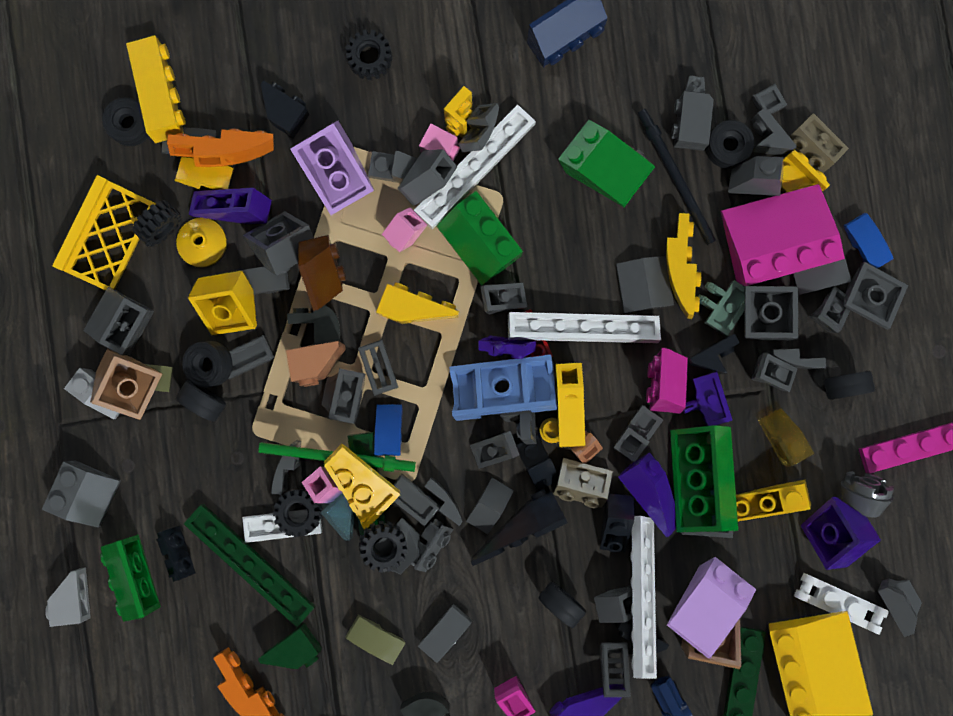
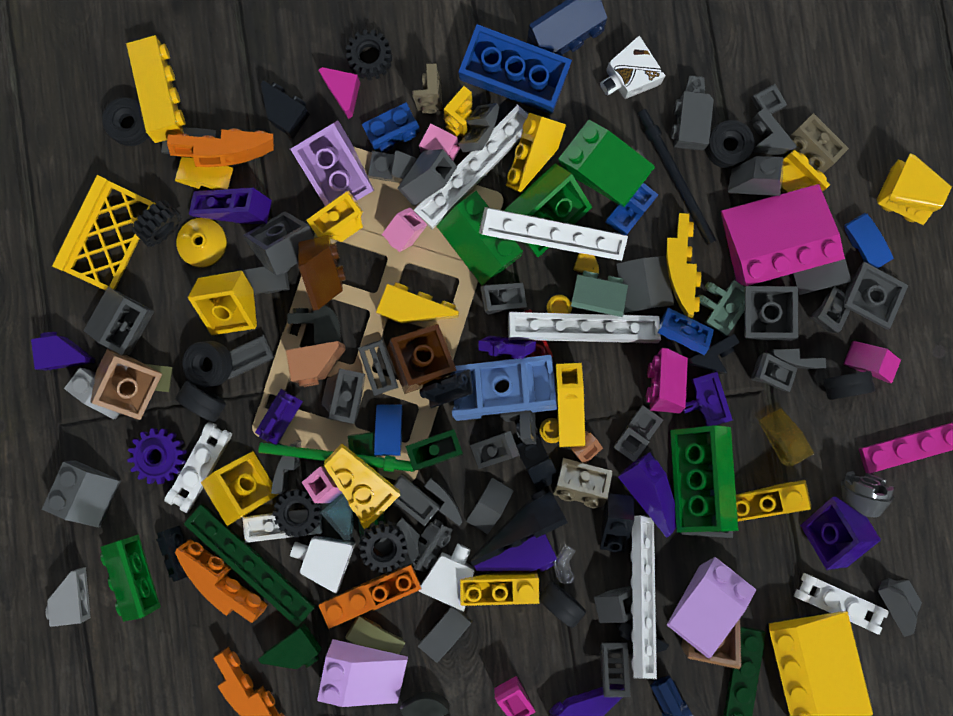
none -> dark purple slope [31,332,95,371]
none -> dark purple gear [127,428,187,484]
none -> white plate [164,421,232,513]
none -> orange slope [175,539,268,623]
none -> yellow slope [201,451,279,526]
none -> dark purple hinge [255,389,303,444]
none -> white torso [290,536,355,593]
none -> yellow slope [306,190,363,242]
none -> lavender slope [317,639,408,707]
none -> dark pink slope [319,67,360,119]
none -> orange slope [319,565,422,629]
none -> blue bracket [362,103,420,153]
none -> reddish brown slope [387,324,457,394]
none -> dark green slope [405,429,463,471]
none -> dark tan bracket [412,63,443,114]
none -> black hinge [419,369,473,408]
none -> white torso [419,544,474,611]
none -> blue slope [459,24,572,115]
none -> yellow slope [460,570,539,606]
none -> dark purple slope [474,534,557,571]
none -> white plate [479,207,628,261]
none -> green slope [504,163,593,257]
none -> yellow slope [506,113,566,192]
none -> yellow plate [547,295,572,314]
none -> clear arm [554,544,576,584]
none -> sand green slope [571,270,628,317]
none -> yellow tile [573,253,599,274]
none -> white torso [600,36,665,99]
none -> blue slope [605,183,658,235]
none -> blue bracket [658,308,714,355]
none -> dark pink slope [843,341,901,383]
none -> yellow piece [877,153,952,225]

